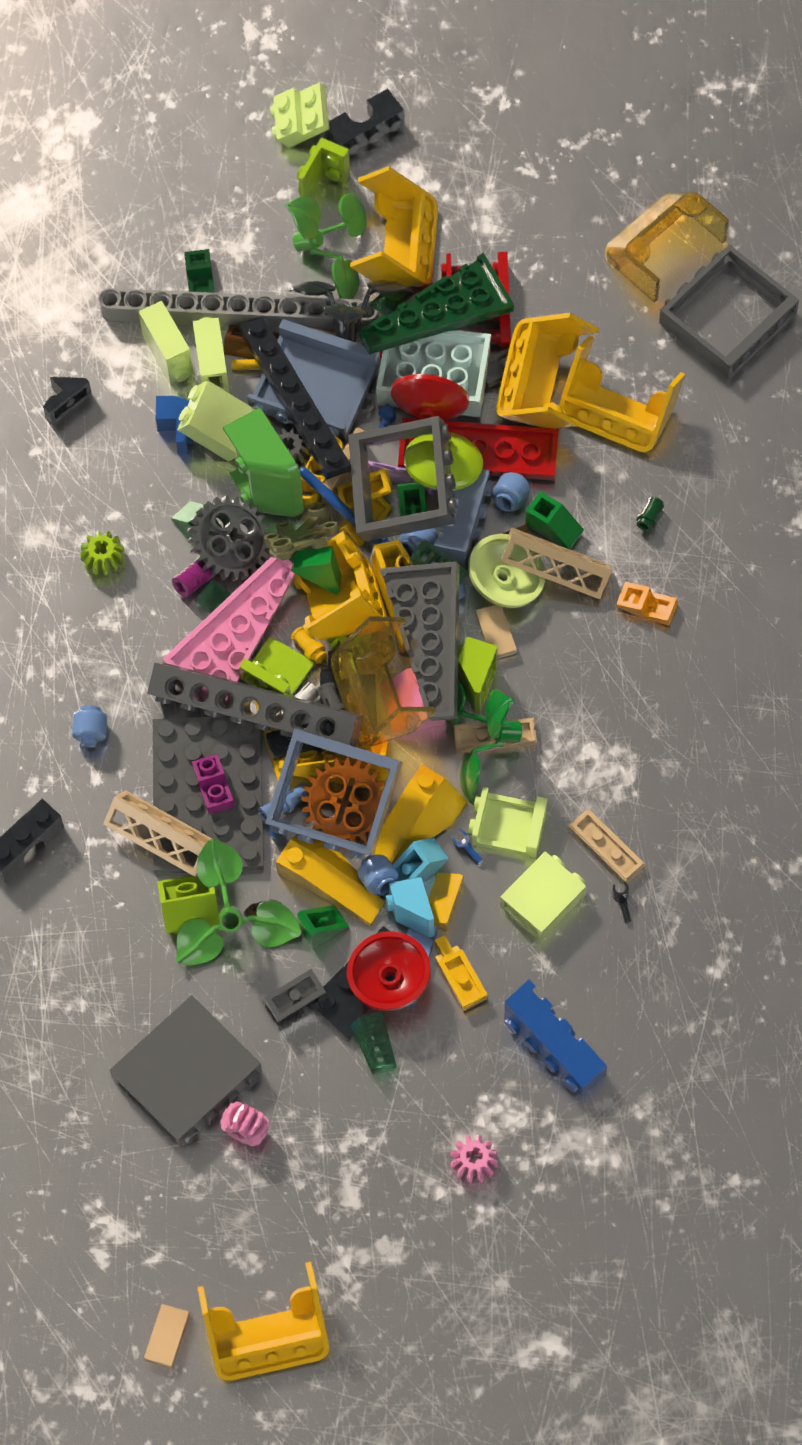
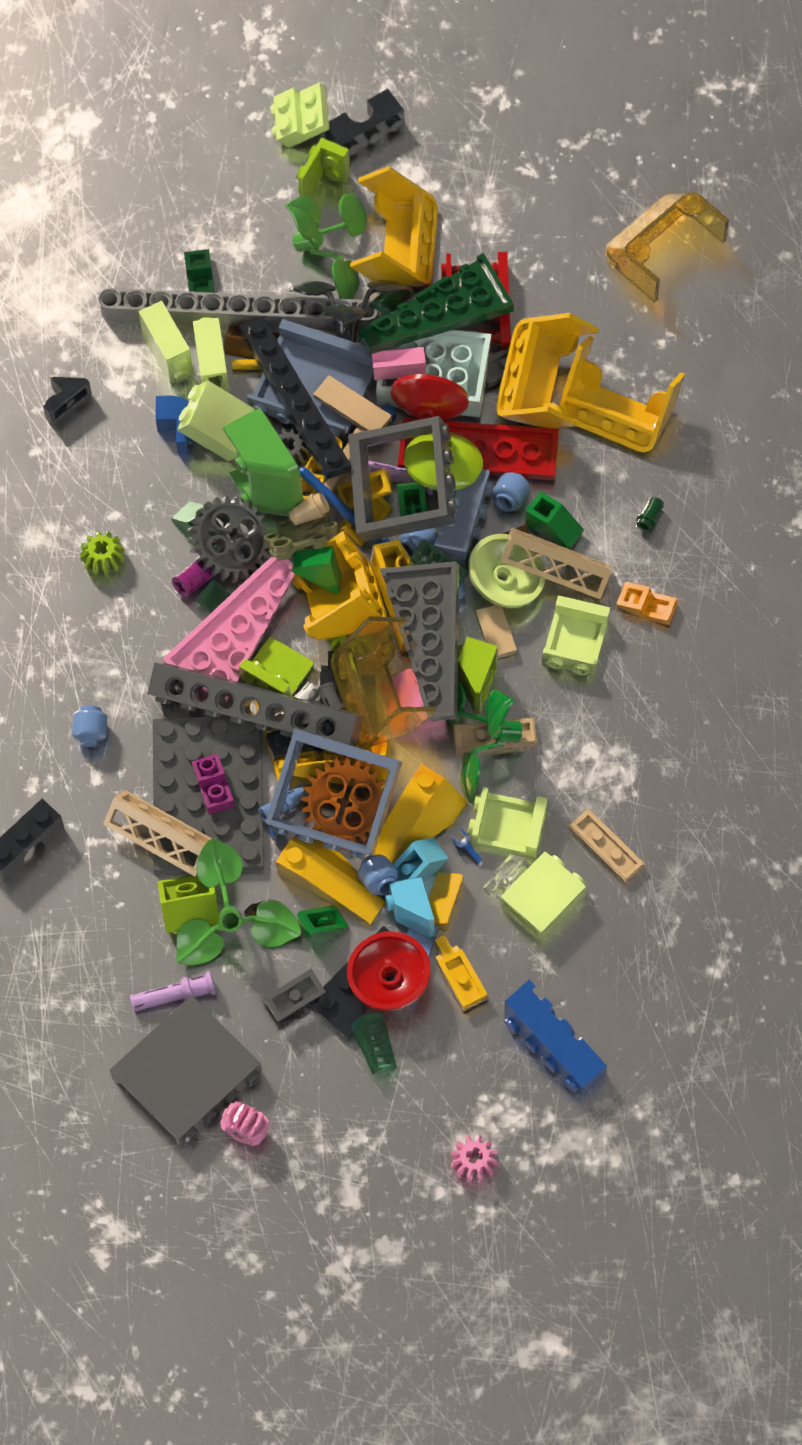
tan tile [144,1304,190,1368] -> none
yellow windscreen [198,1262,329,1381] -> none
yellow animal [291,626,327,664] -> none
black hand [612,882,631,923] -> none
dark grey window [659,244,799,379] -> none
none -> lavender pin [130,971,216,1012]
none -> tan cone [288,492,330,526]
none -> tan tile [313,375,392,431]
none -> bright pink panel [372,347,426,380]
none -> clear plate [483,854,531,899]
none -> yellowish green panel [542,595,610,675]

